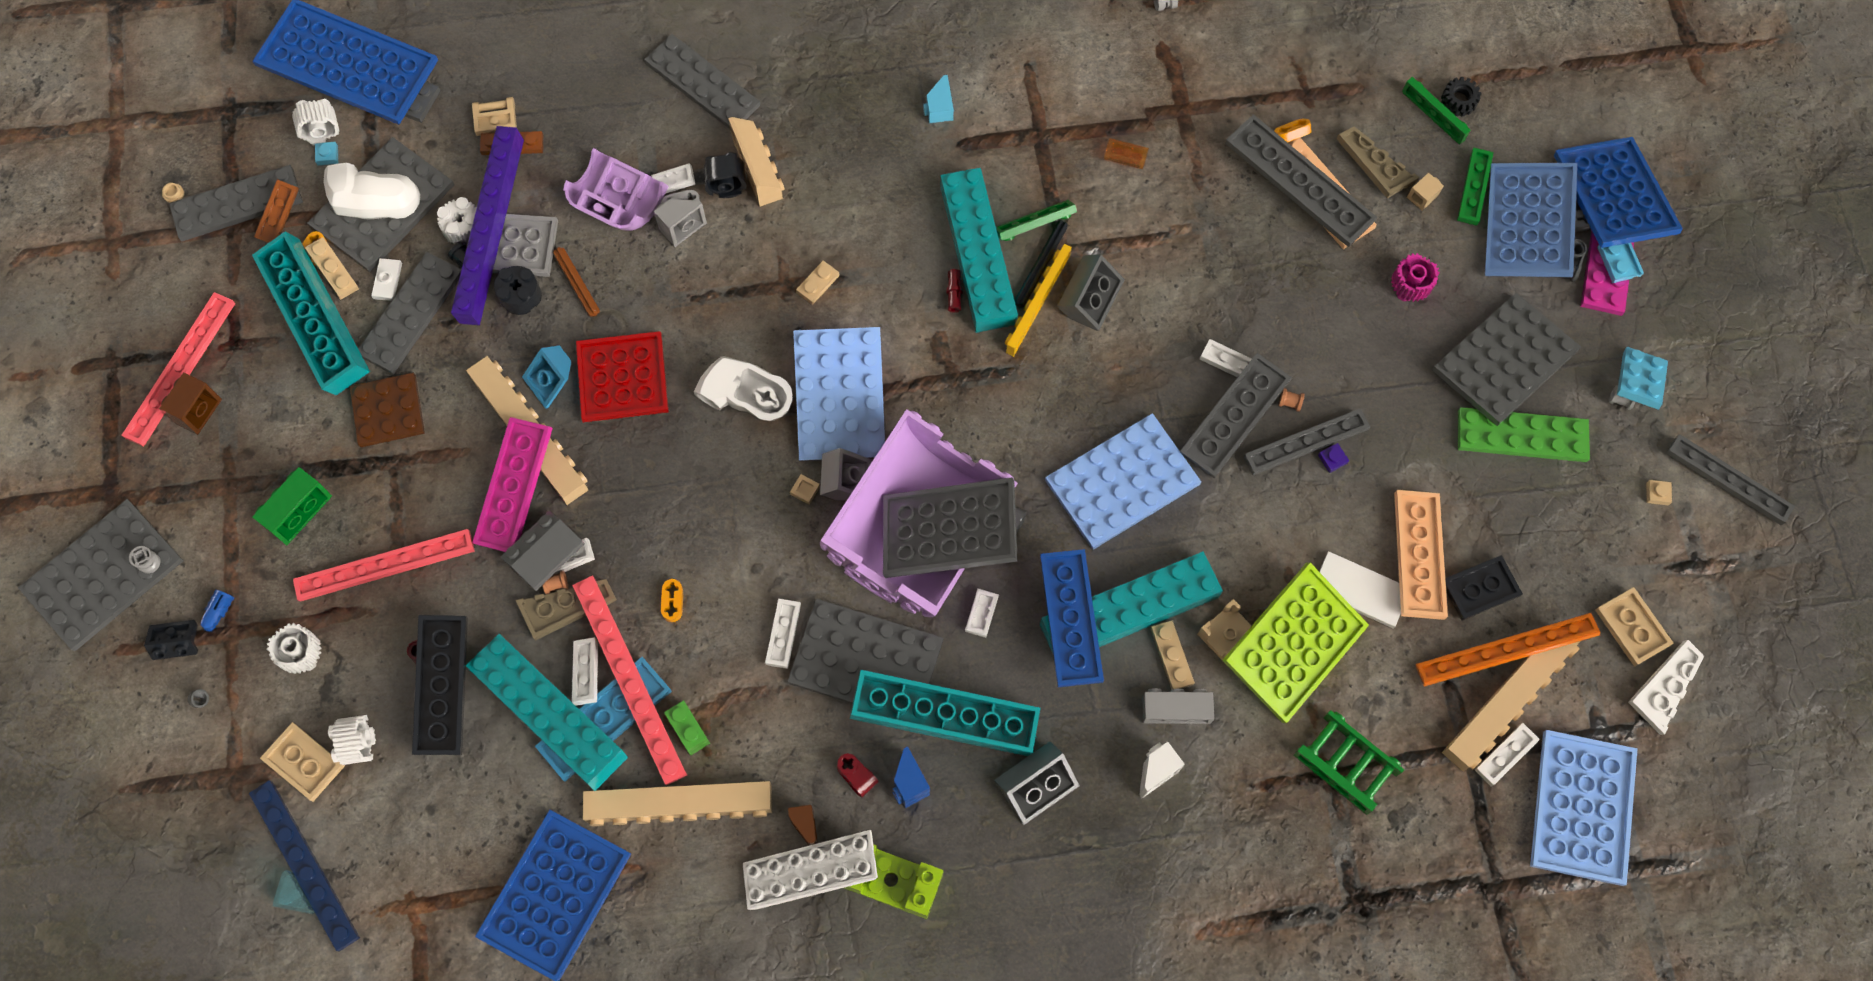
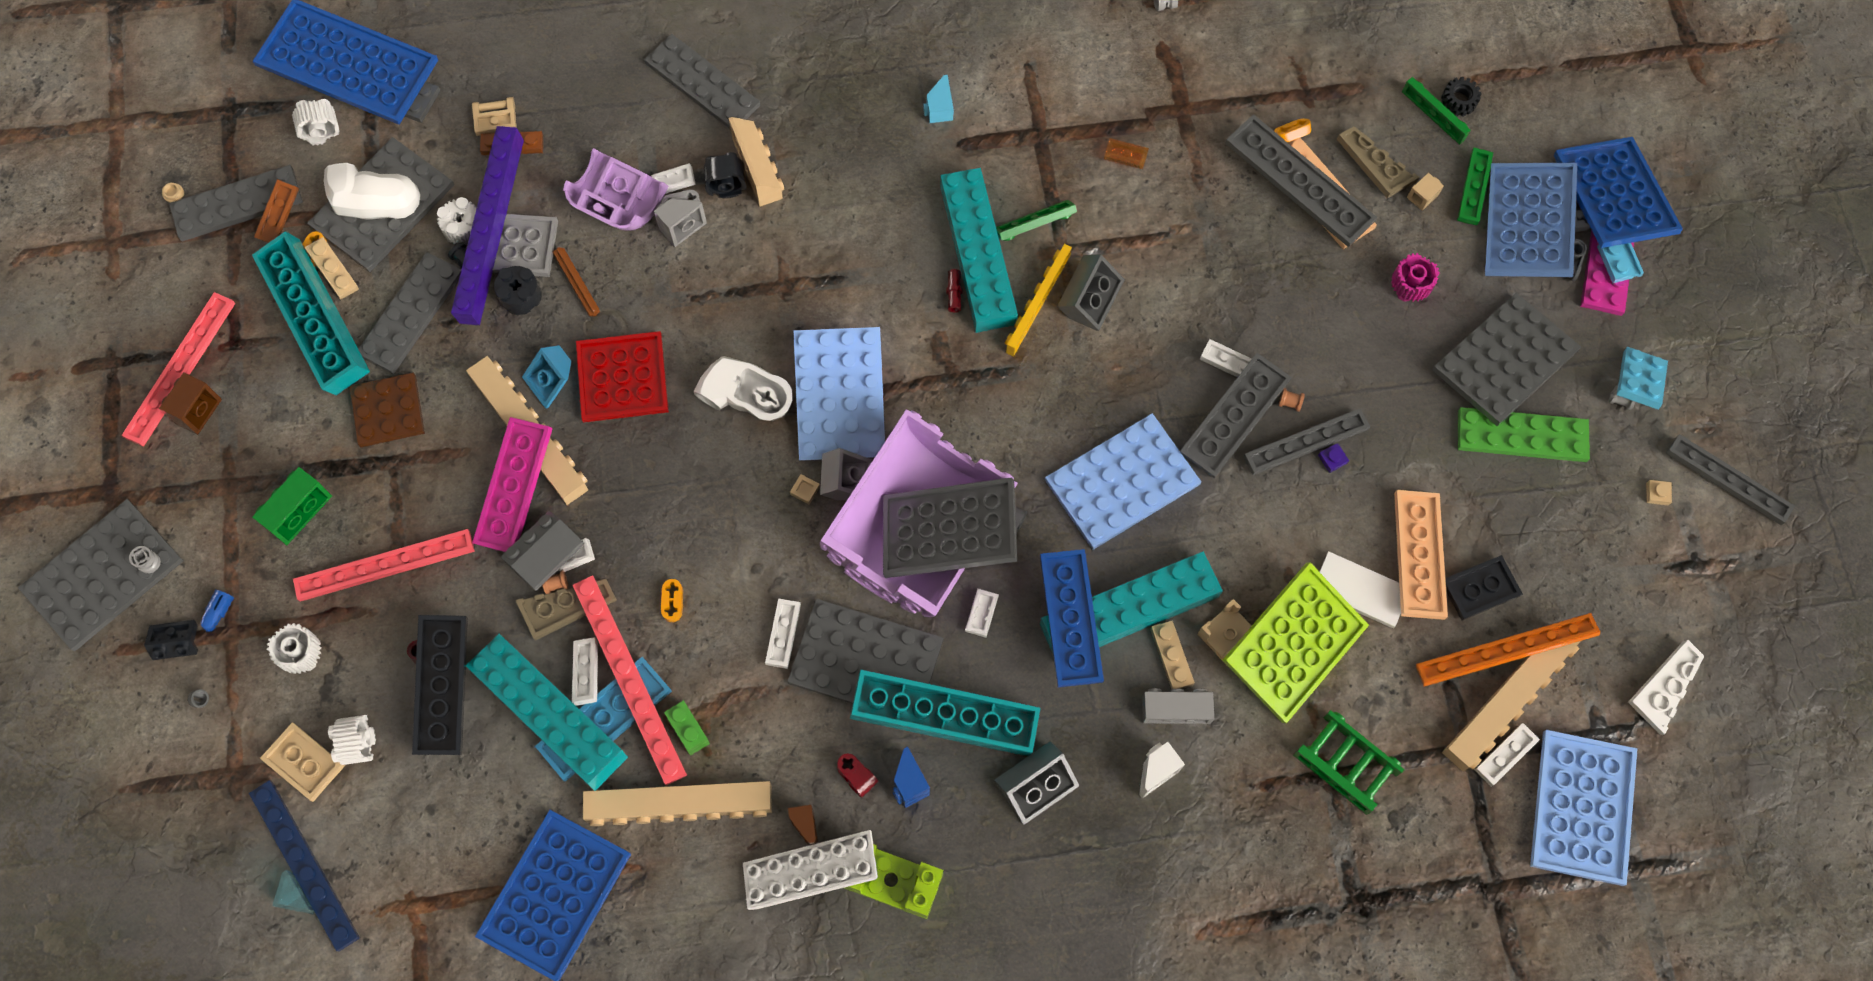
medium azure plate [315,142,338,166] -> none
white plate [371,258,402,301] -> none
tan plate [796,261,839,305] -> none
black axle [1014,220,1068,308] -> none
tan plate [1595,587,1674,667] -> none

